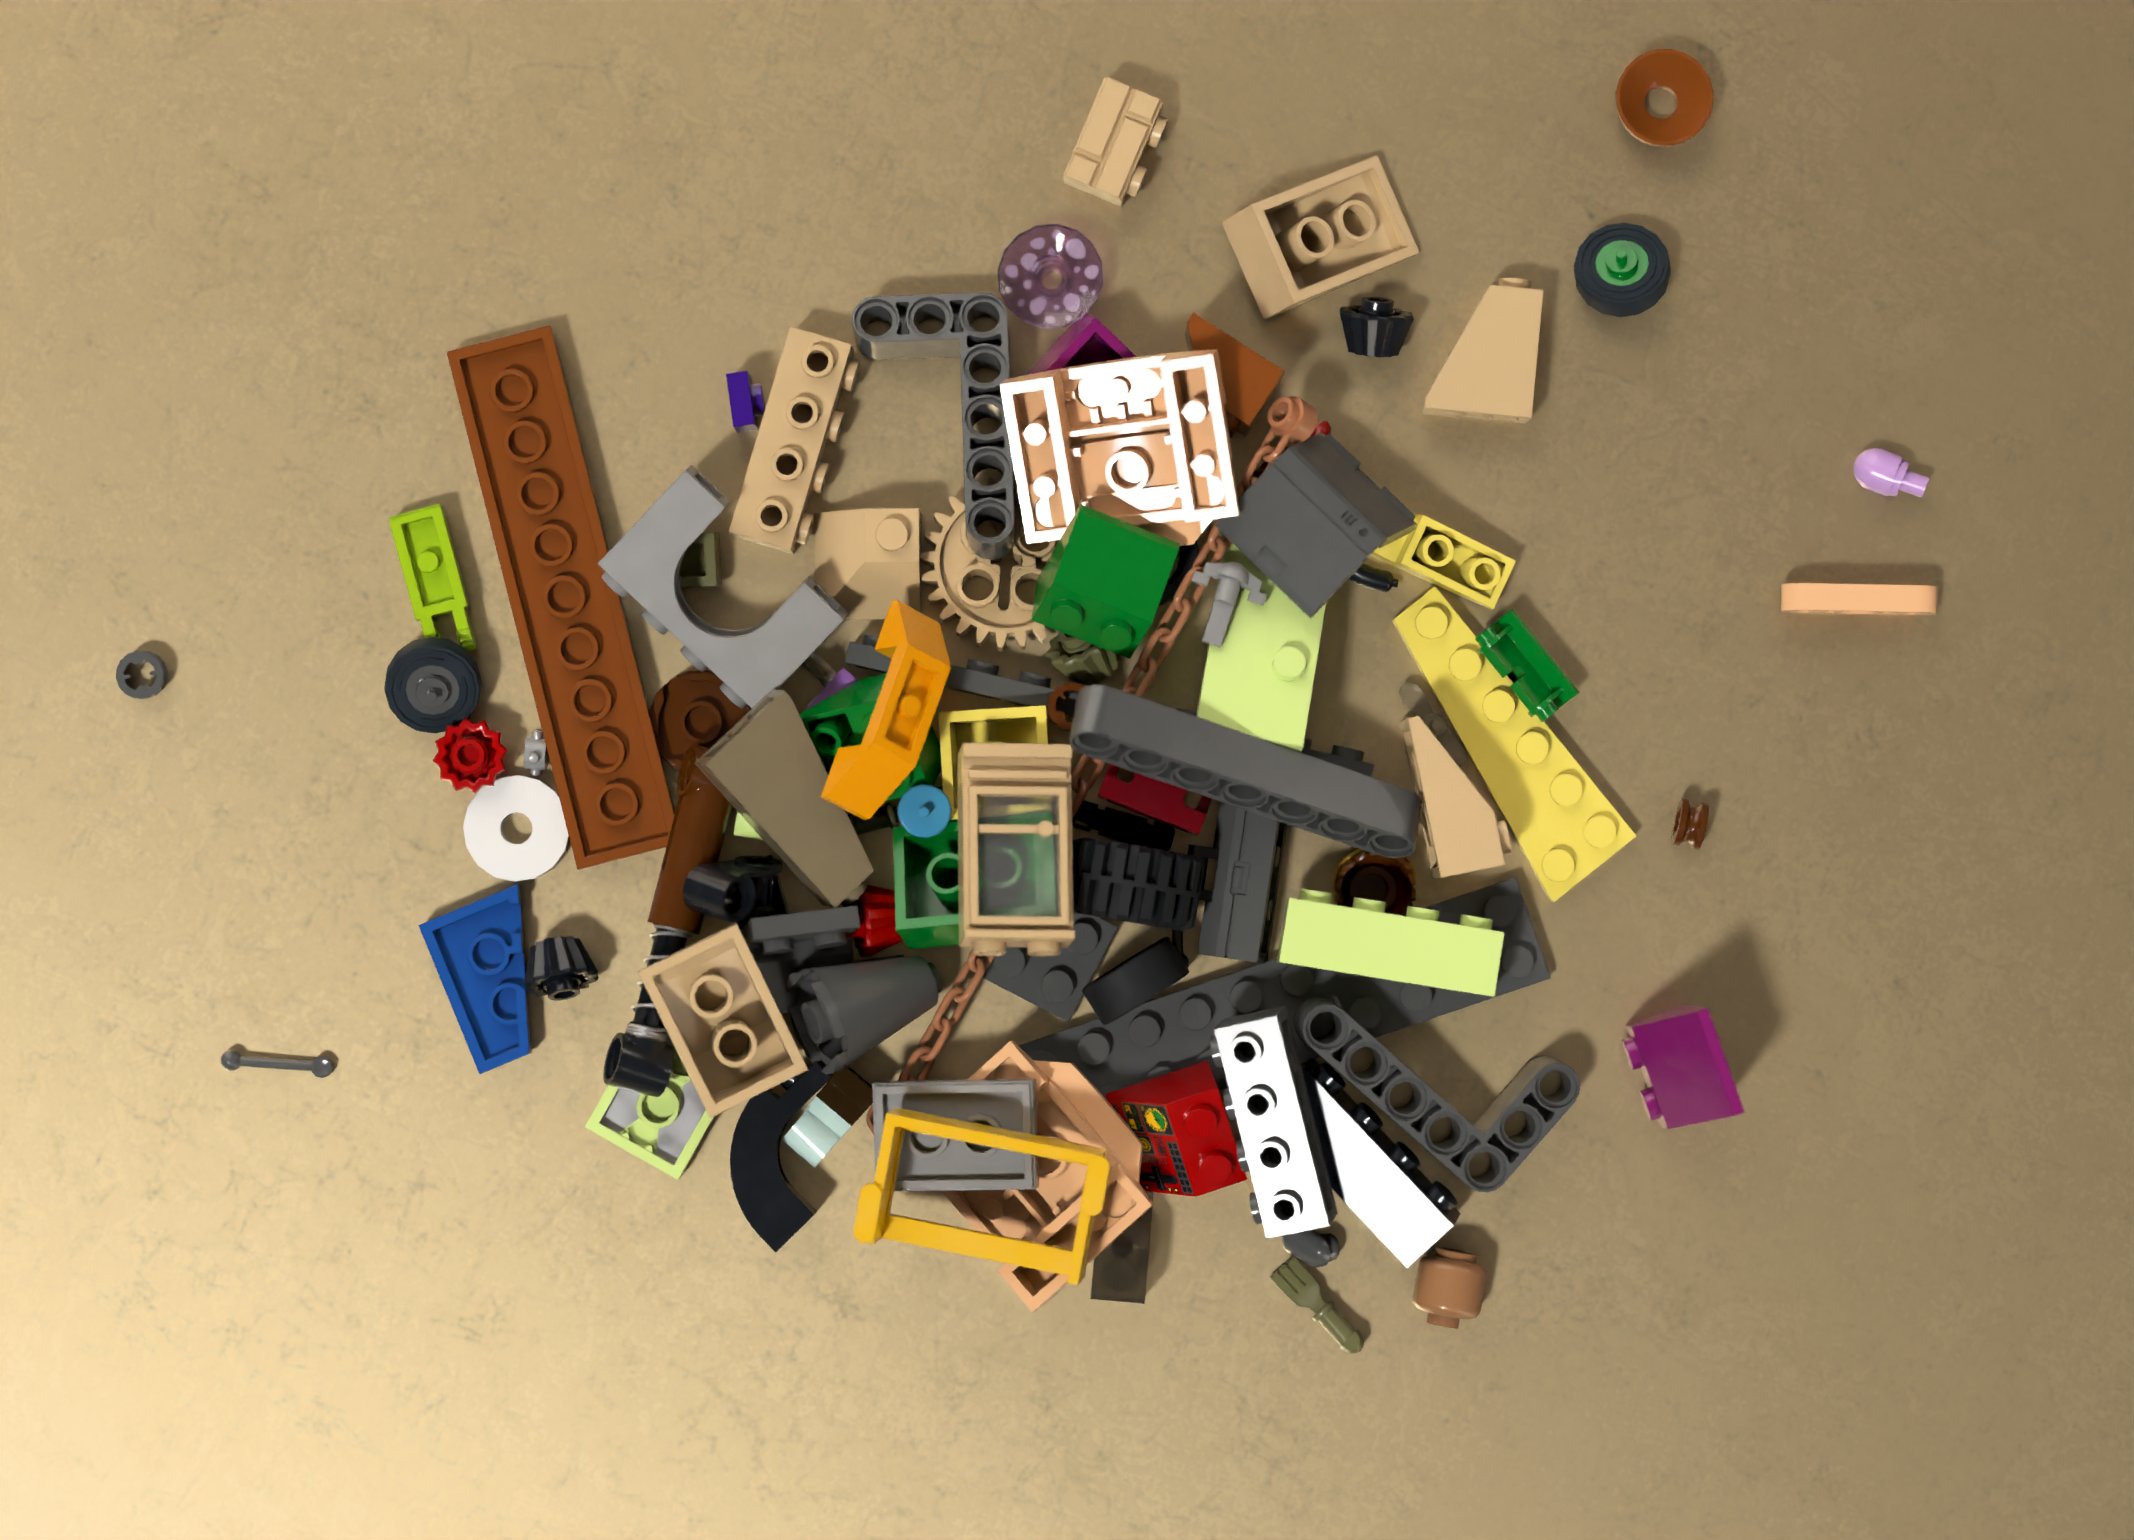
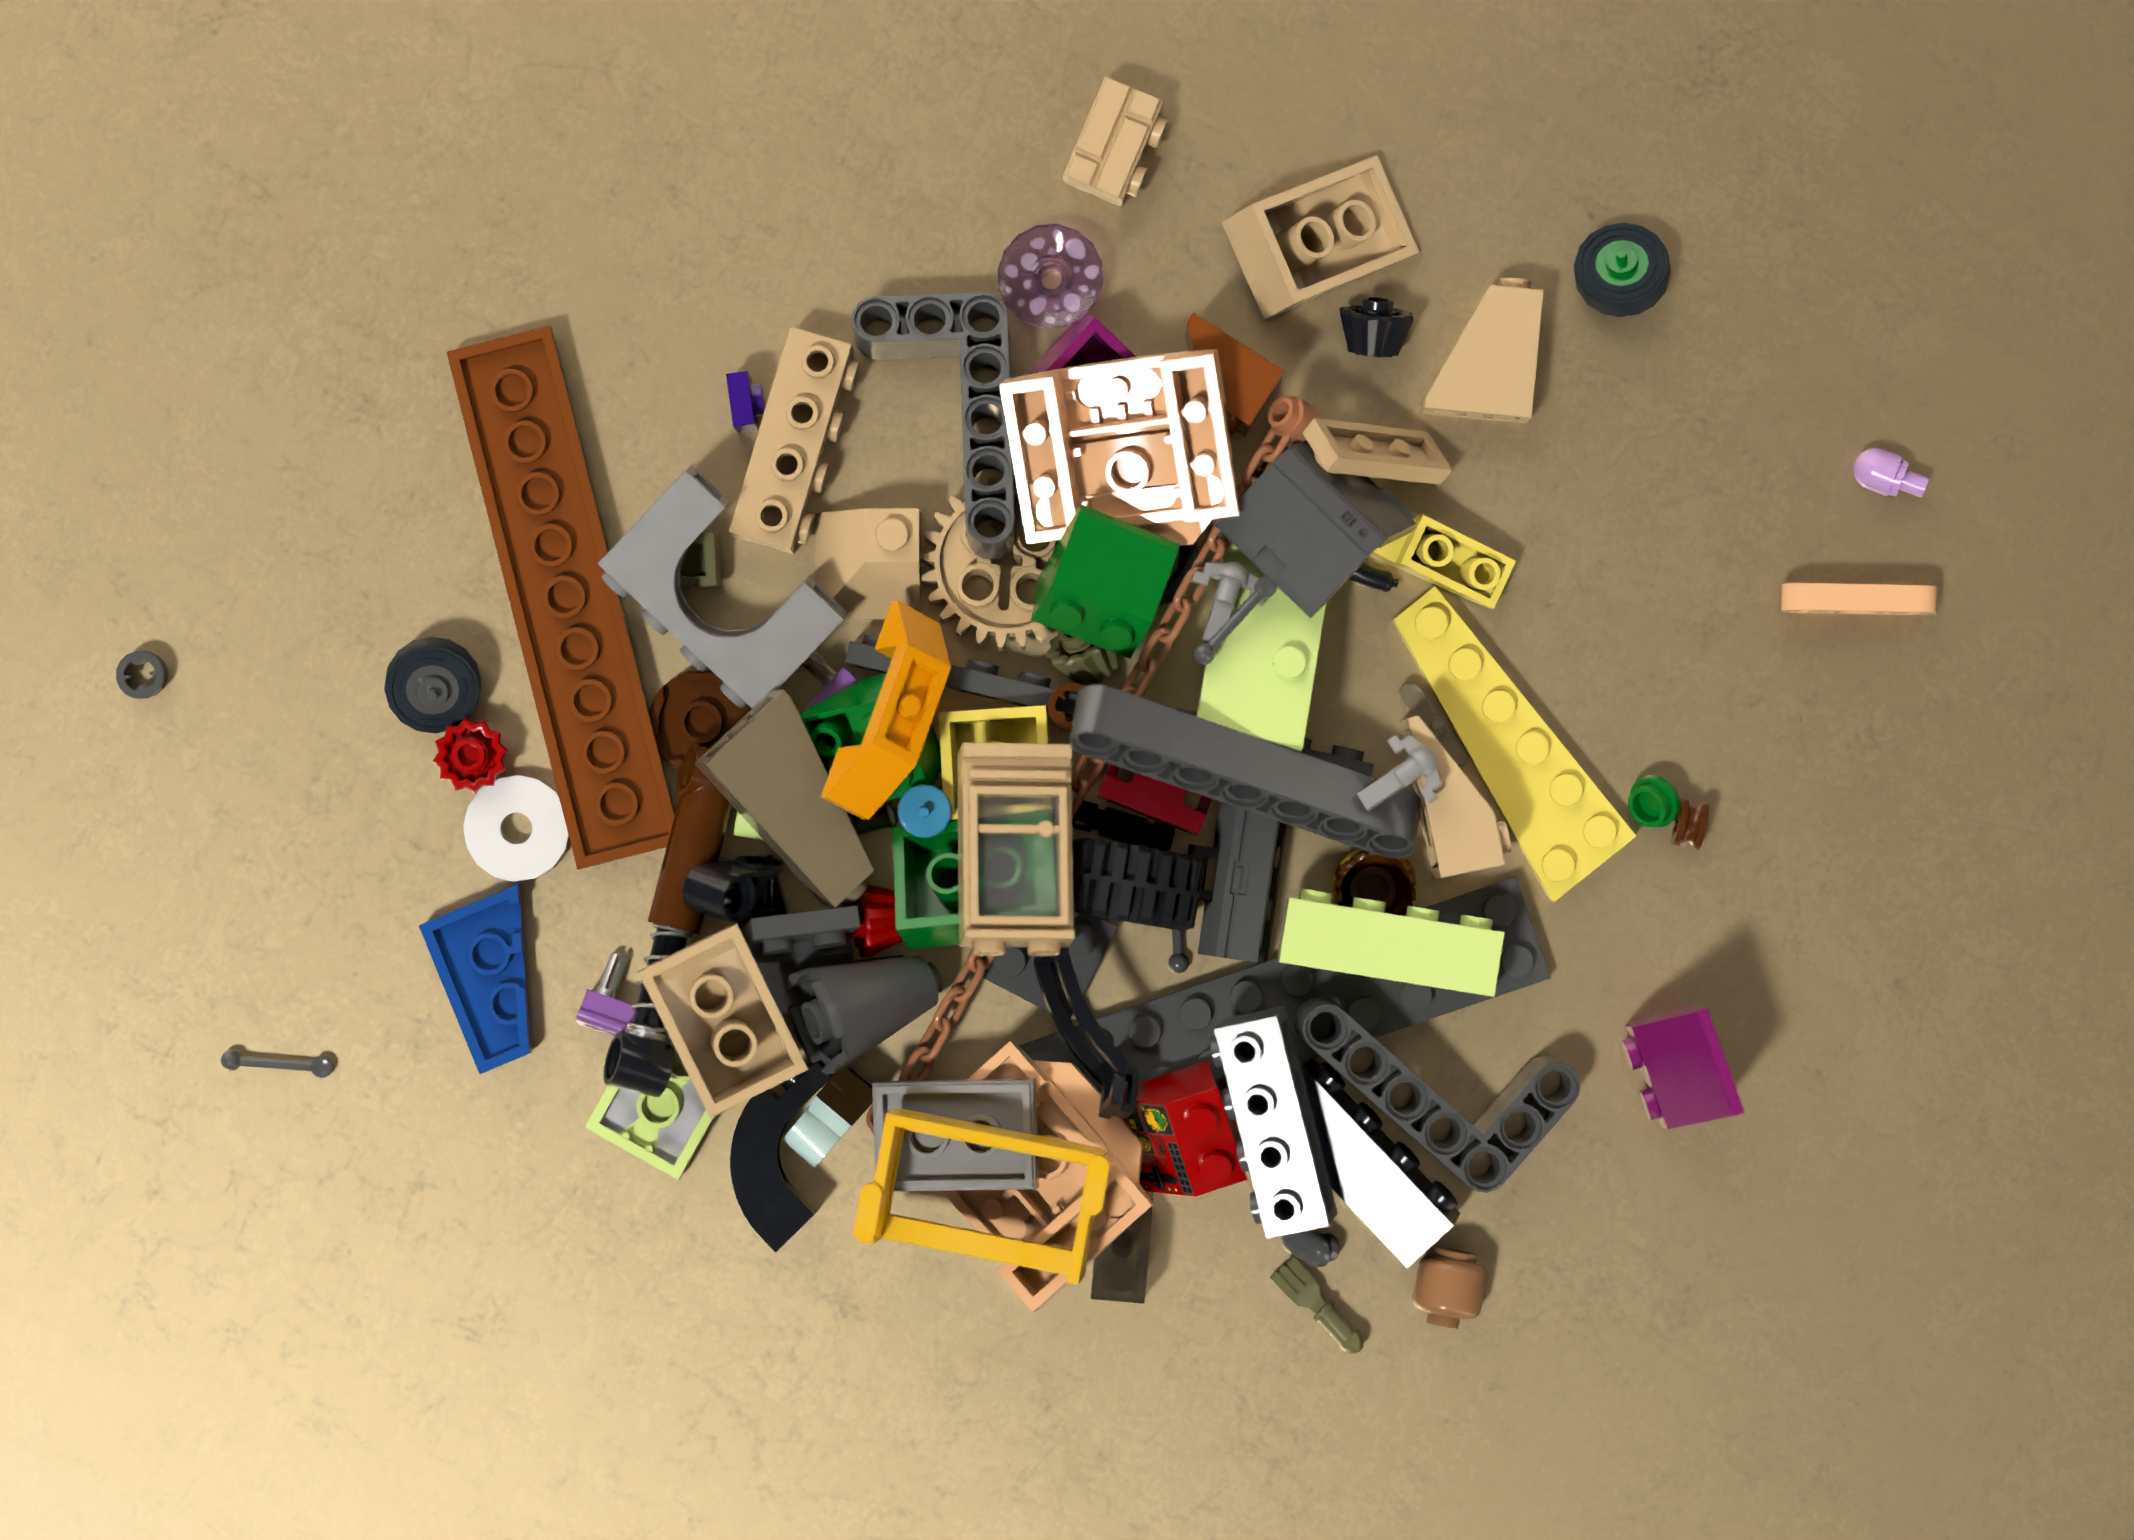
lime hinge [388,503,477,652] -> none
light grey piece [524,730,549,777] -> none
black piece [524,936,599,1001] -> none
black tyre [1082,936,1189,1025] -> none
green hinge [1475,609,1579,722] -> none
dark orange piece [1615,49,1713,147] -> none
none -> medium lavender piece [576,953,635,1036]
none -> black sword [1034,948,1139,1119]
none -> dark grey hinge [1193,576,1277,665]
none -> tan plate [1303,418,1452,485]
none -> light grey piece [1357,735,1443,811]
none -> green plate [1628,775,1681,828]

